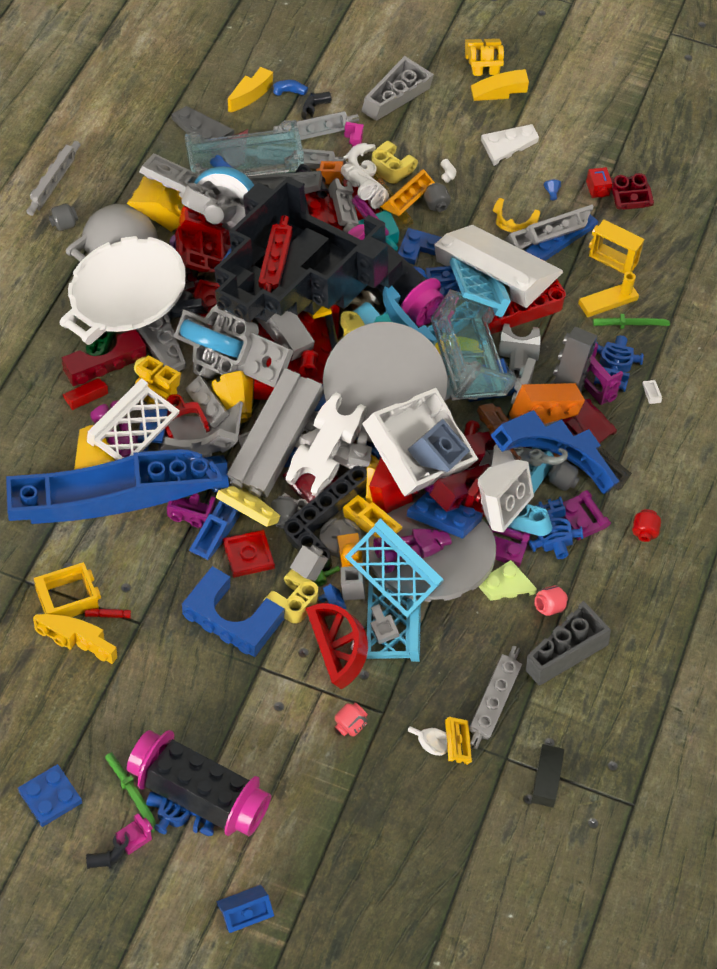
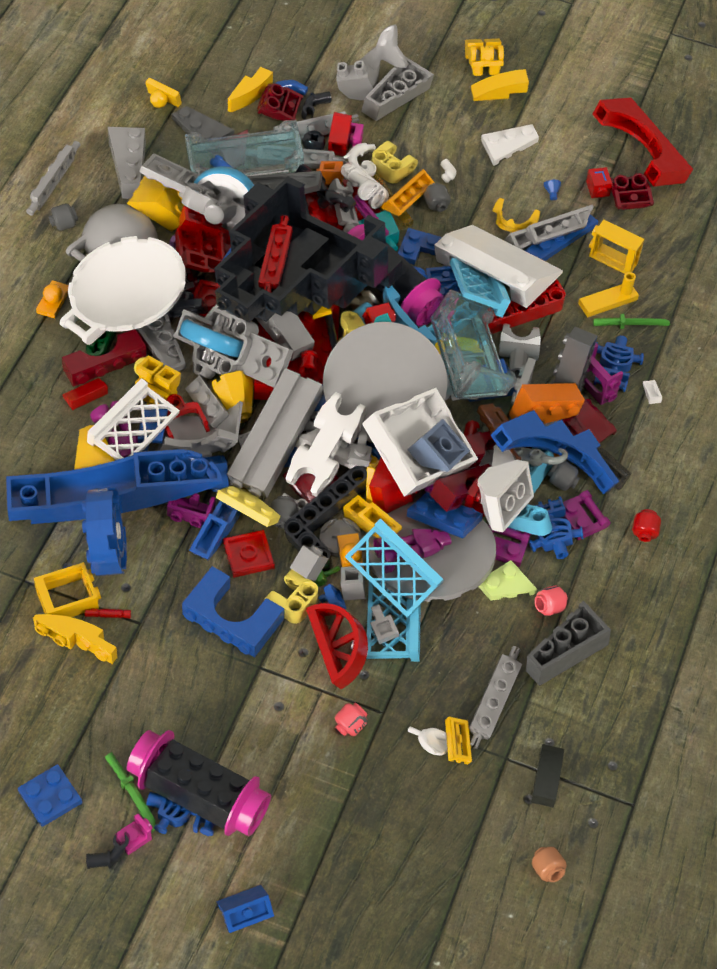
none -> light orange tile [36,280,69,319]
none -> blue piece [82,487,127,576]
none -> light grey wedge [108,127,146,199]
none -> yellow tile [145,78,182,108]
none -> dark red slope [256,83,303,123]
none -> black piece [302,130,325,150]
none -> black piece [317,190,356,213]
none -> red slope [328,112,352,157]
none -> light grey hips [337,24,408,101]
none -> red brick [362,302,396,325]
none -> nougat head [532,847,567,882]
none -> red arch [593,97,693,187]

